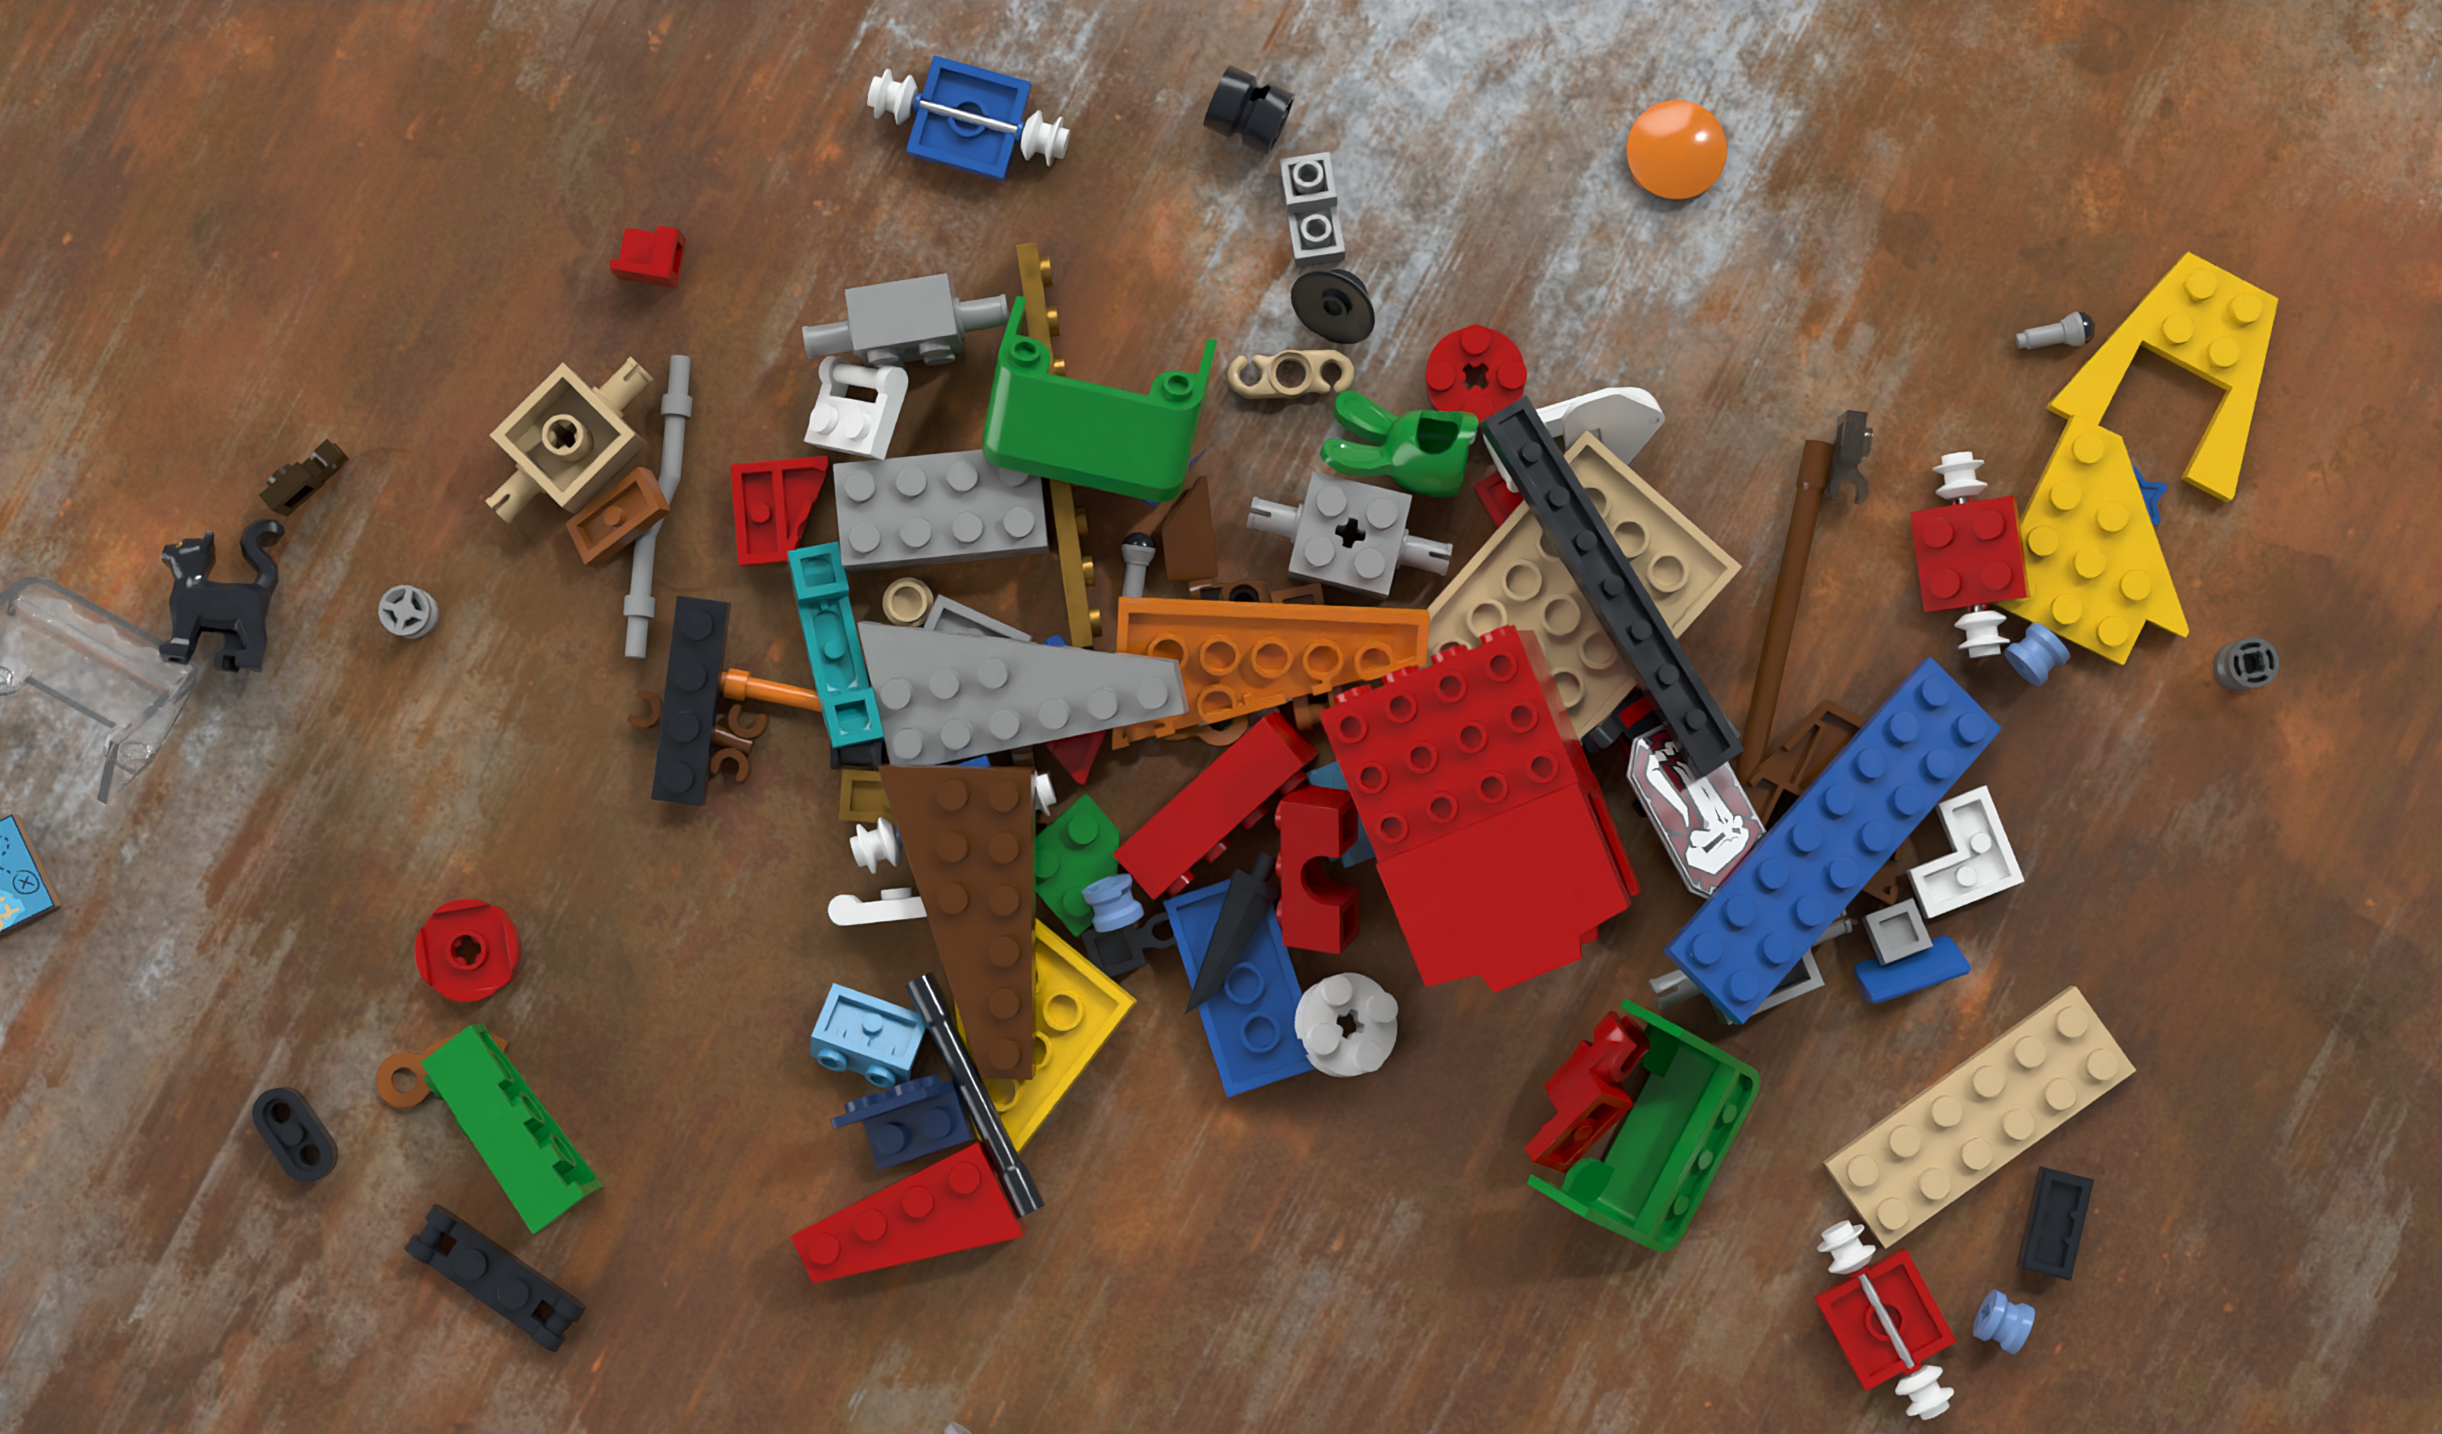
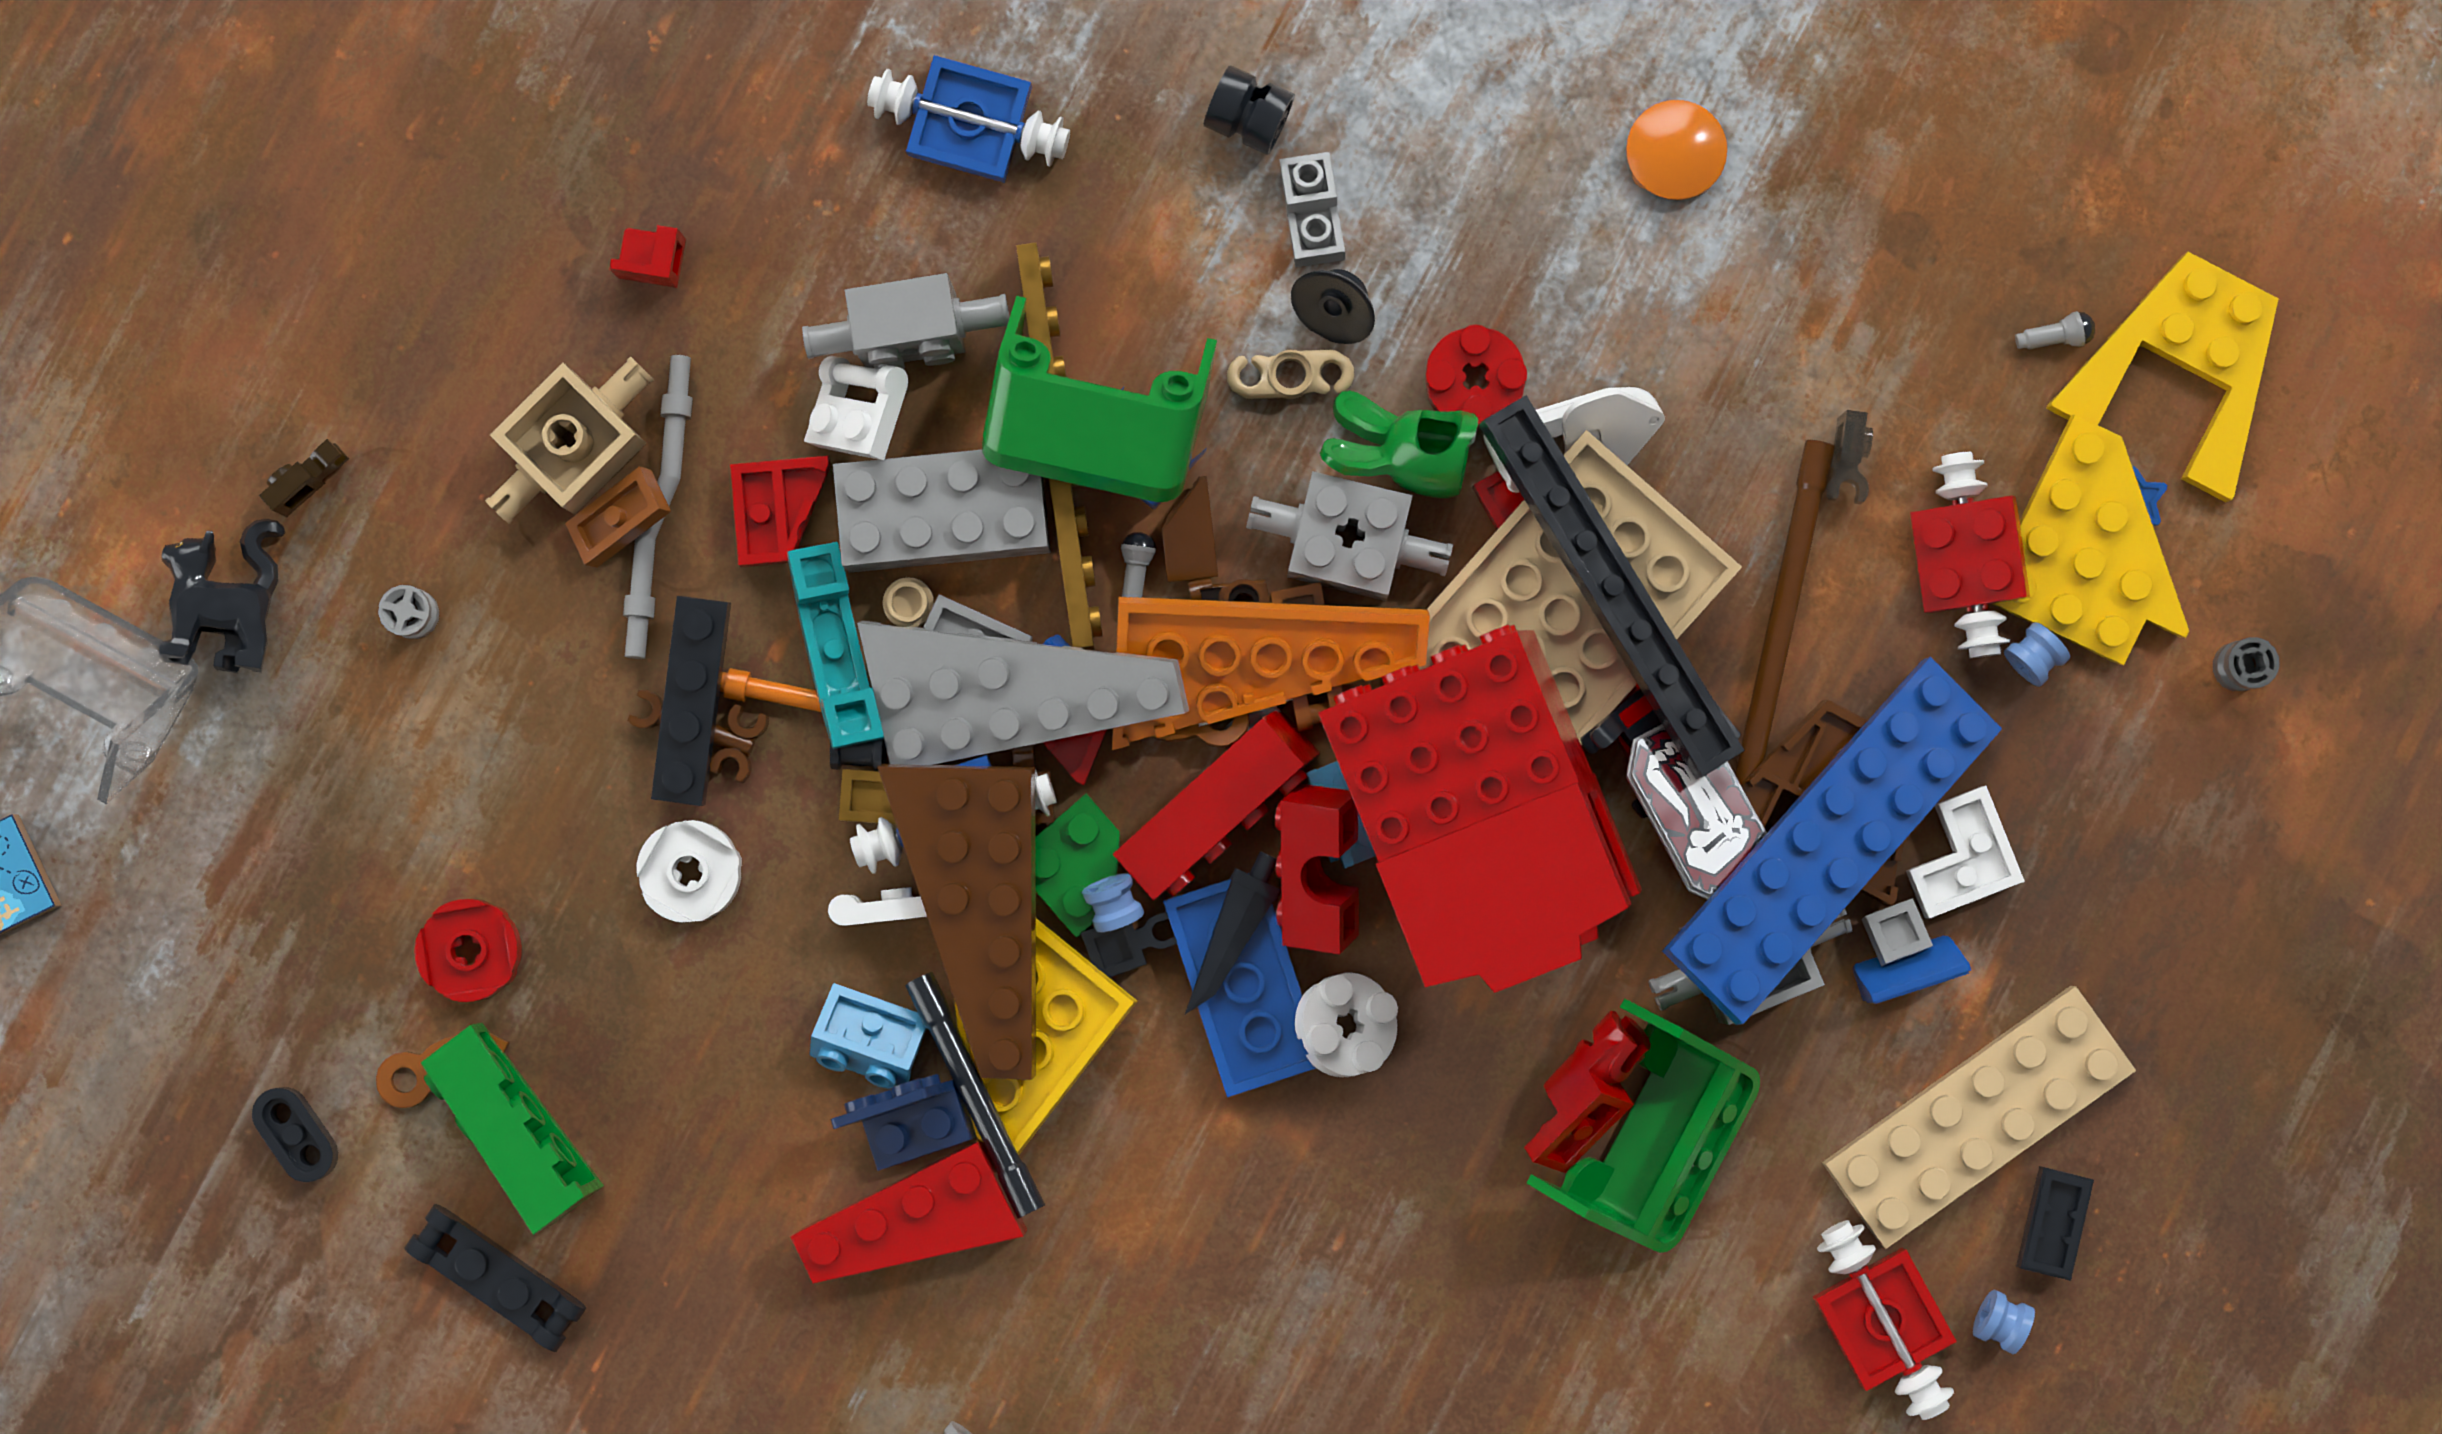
none -> white plate [636,820,742,922]

